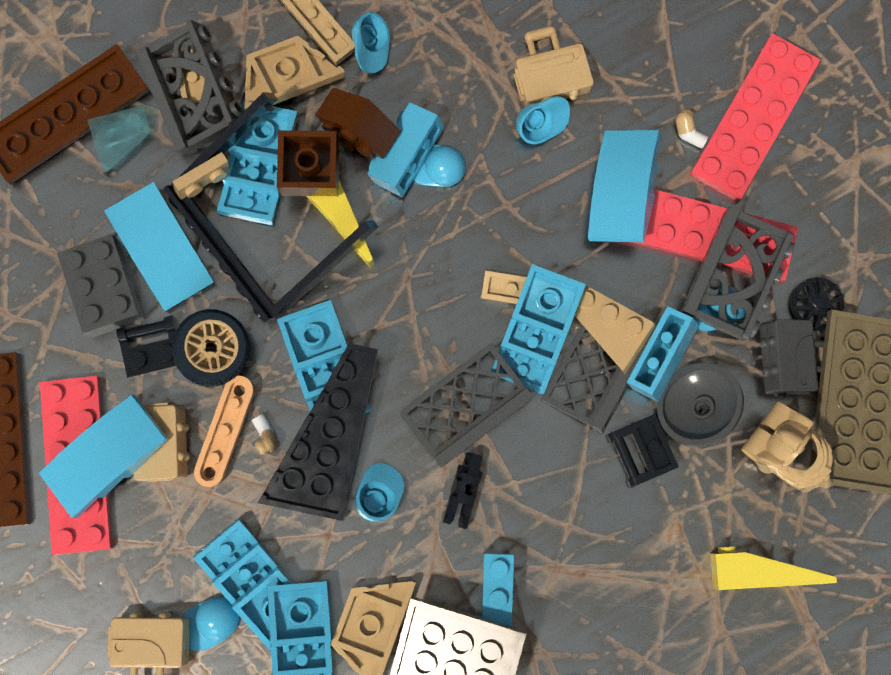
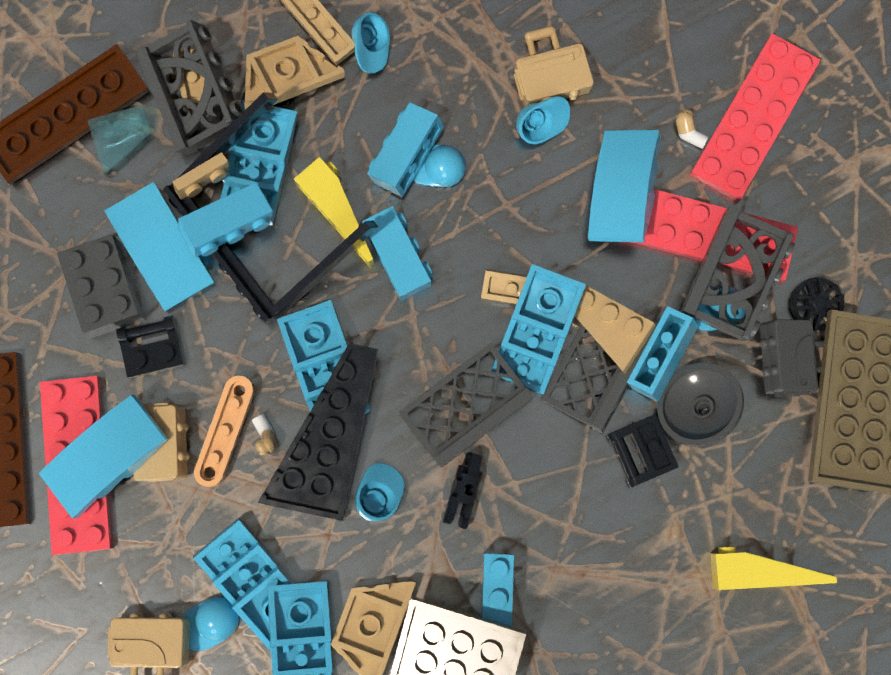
wheel [172,309,250,387] -> none
reddish brown brick [277,130,340,196] -> none
reddish brown brick [315,88,401,159] -> none
tan helmet [741,402,833,493] -> none
none -> medium azure brick [178,182,273,257]
none -> medium azure brick [362,206,434,301]

